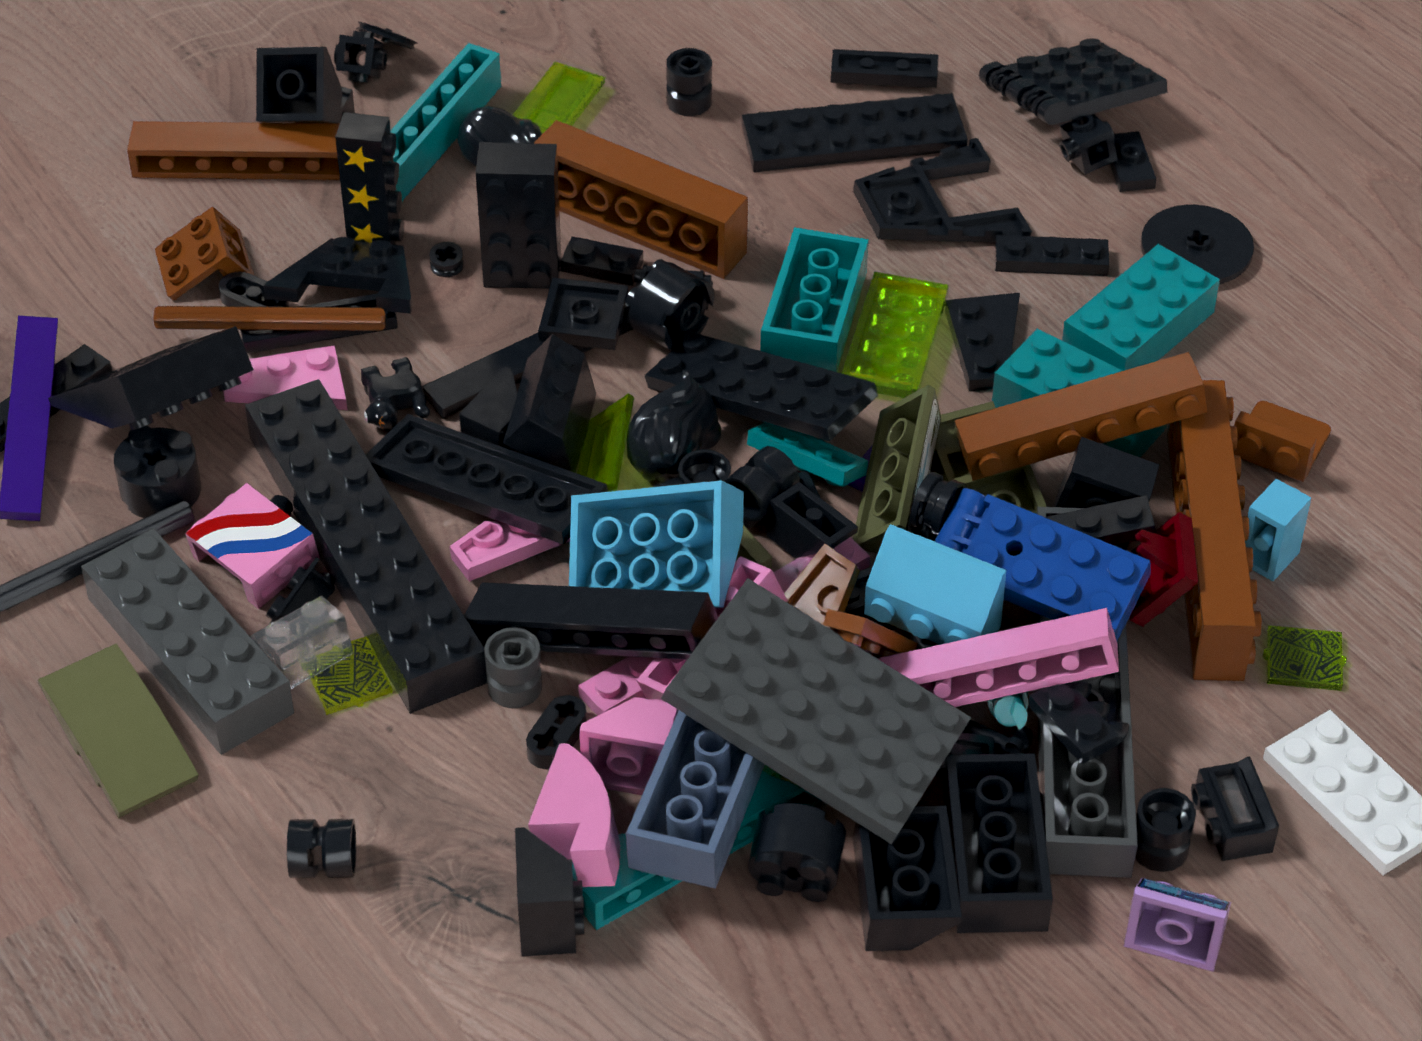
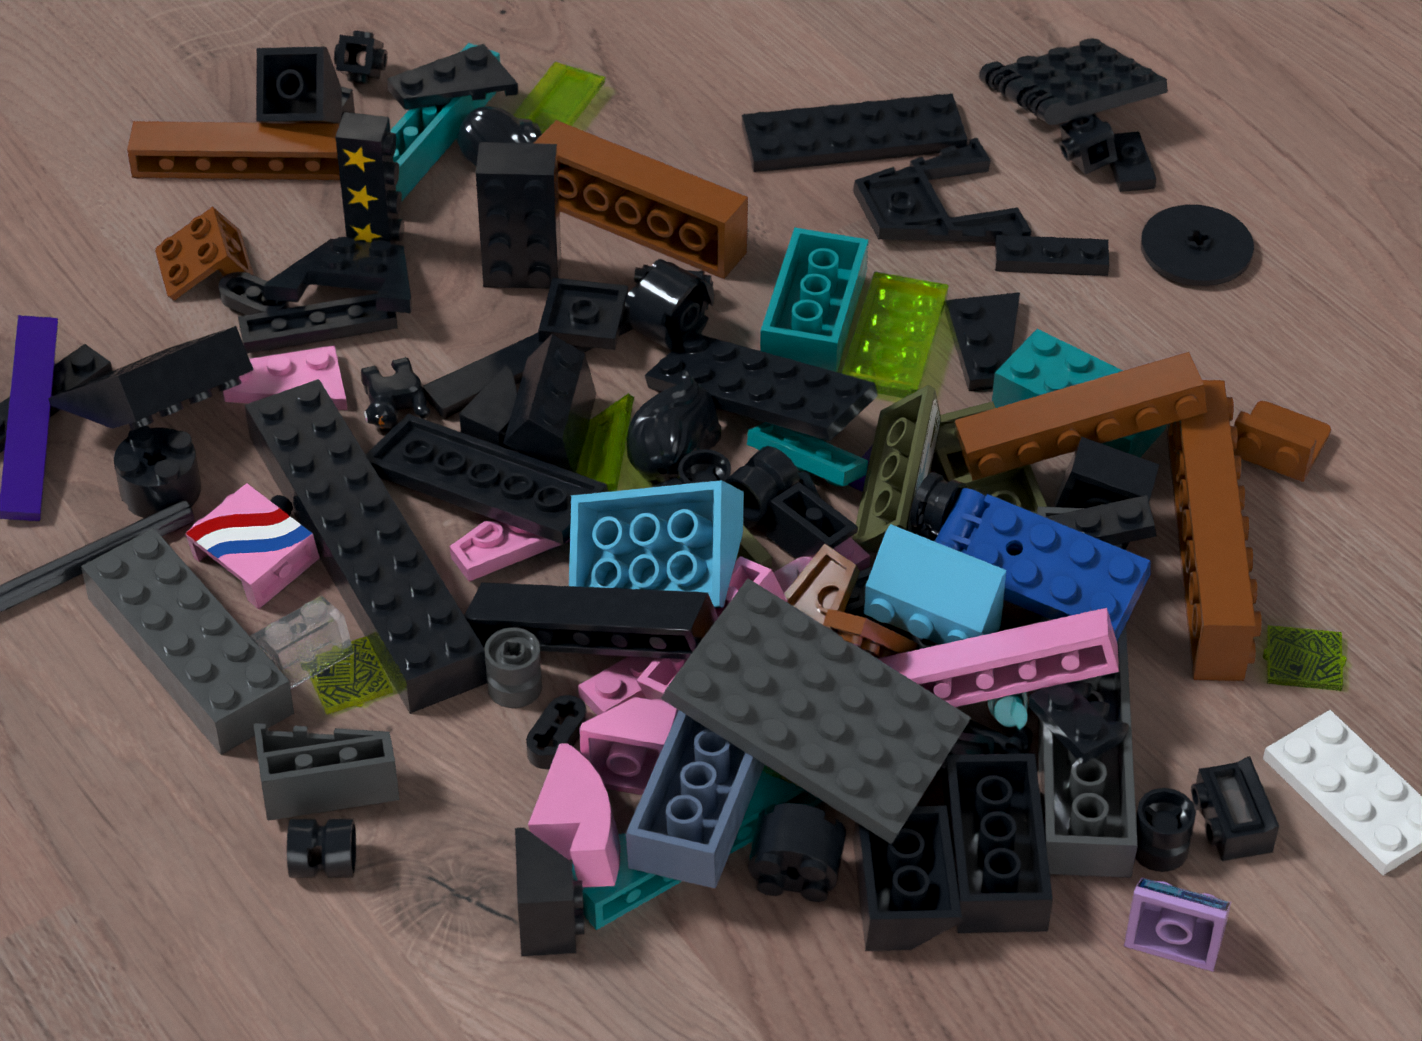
olive slope [38,644,199,818] -> none
dark orange axle [153,306,386,331] -> none
black hinge [264,557,336,642] -> none
black wheel [355,21,418,50] -> none
black bush [429,242,464,277] -> none
black plate [560,236,644,286] -> none
black wheel [666,48,712,116] -> none
black plate [831,49,939,88] -> none
teal brick [1062,244,1220,371] -> none
dark red plate [1129,512,1198,627] -> none
medium azure brick [1245,479,1312,581] -> none
none -> dark grey wedge [253,723,400,821]
none -> black wing [387,43,519,110]

